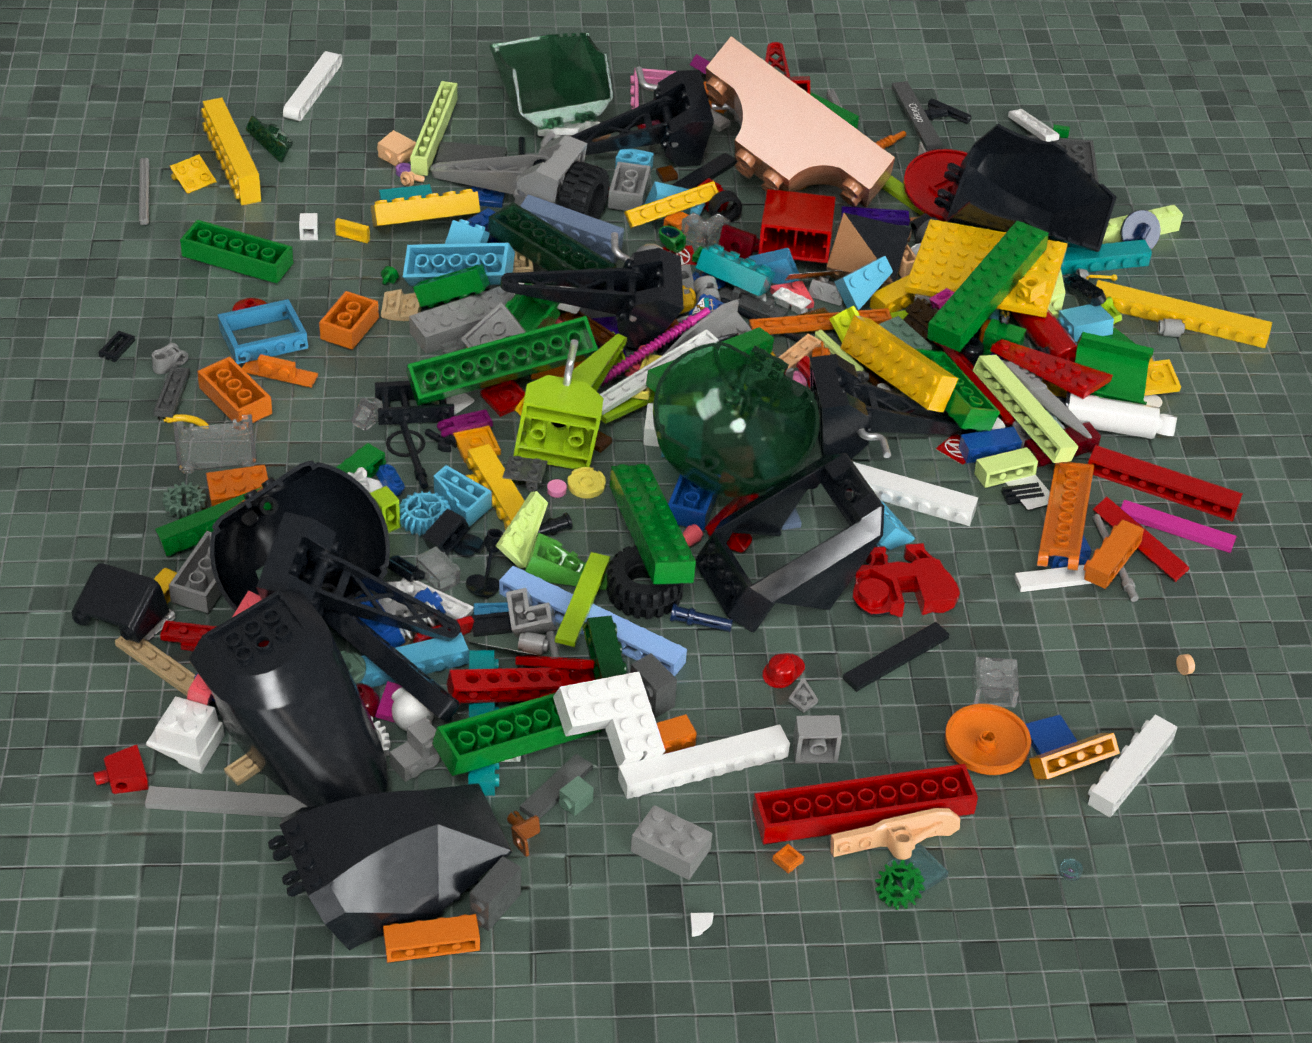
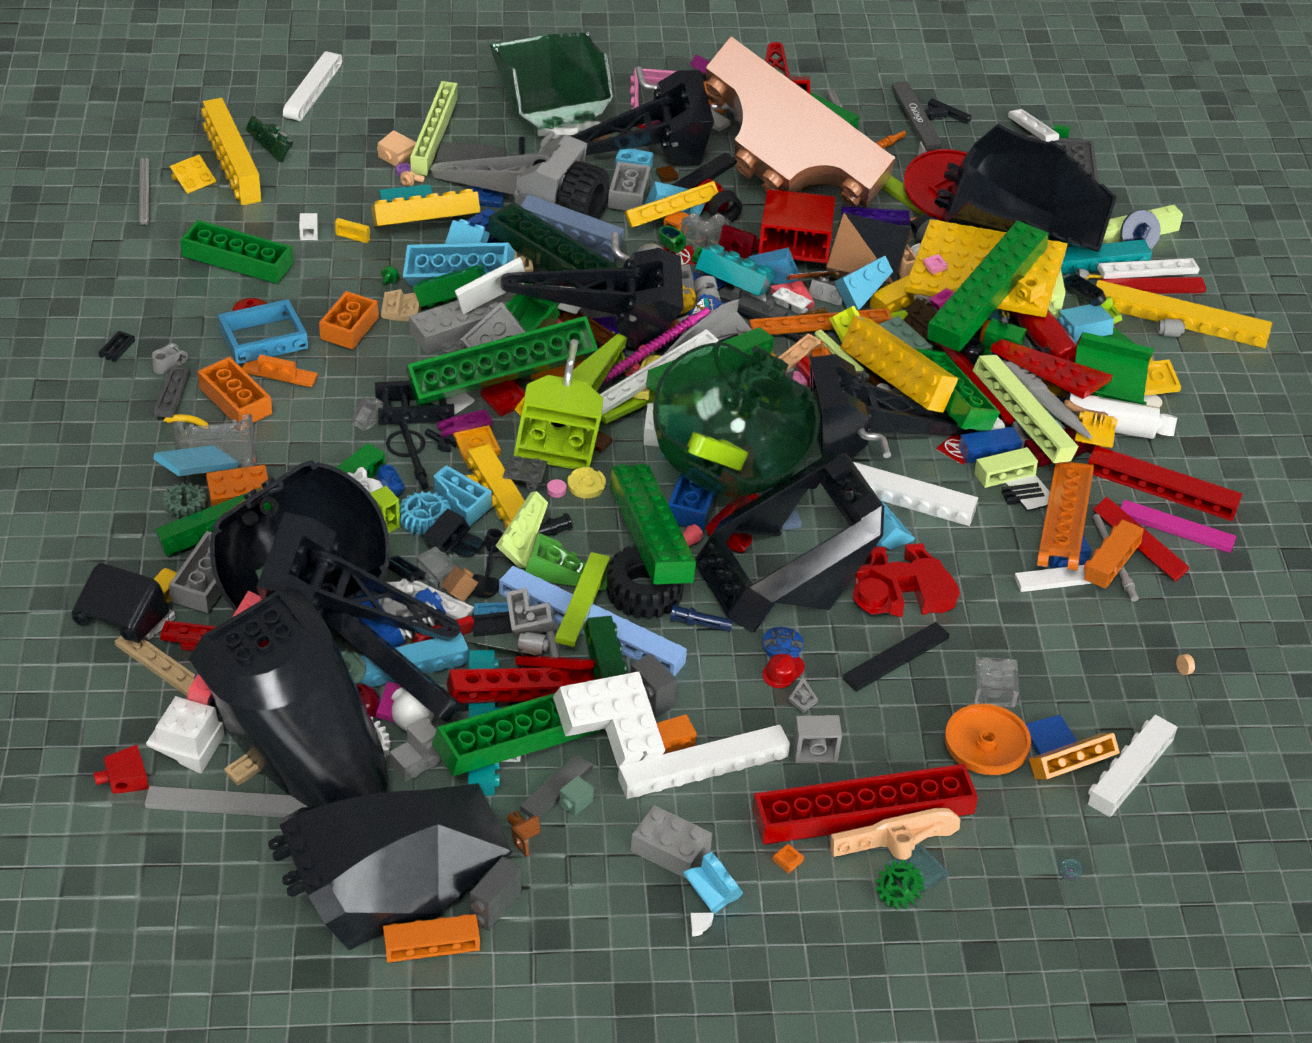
none -> medium azure tile [153,445,239,476]
none -> medium nougat brick [441,566,478,602]
none -> white tile [455,257,525,314]
none -> medium azure piece [683,852,743,914]
none -> lime beam [685,432,749,471]
none -> blue dish [763,627,804,658]
none -> bright pink tile [923,254,948,274]
none -> medium nougat piece [1064,400,1108,419]
none -> yellow hinge [1075,411,1118,448]
none -> white tile [1097,258,1200,279]
none -> red tile [1100,277,1206,294]

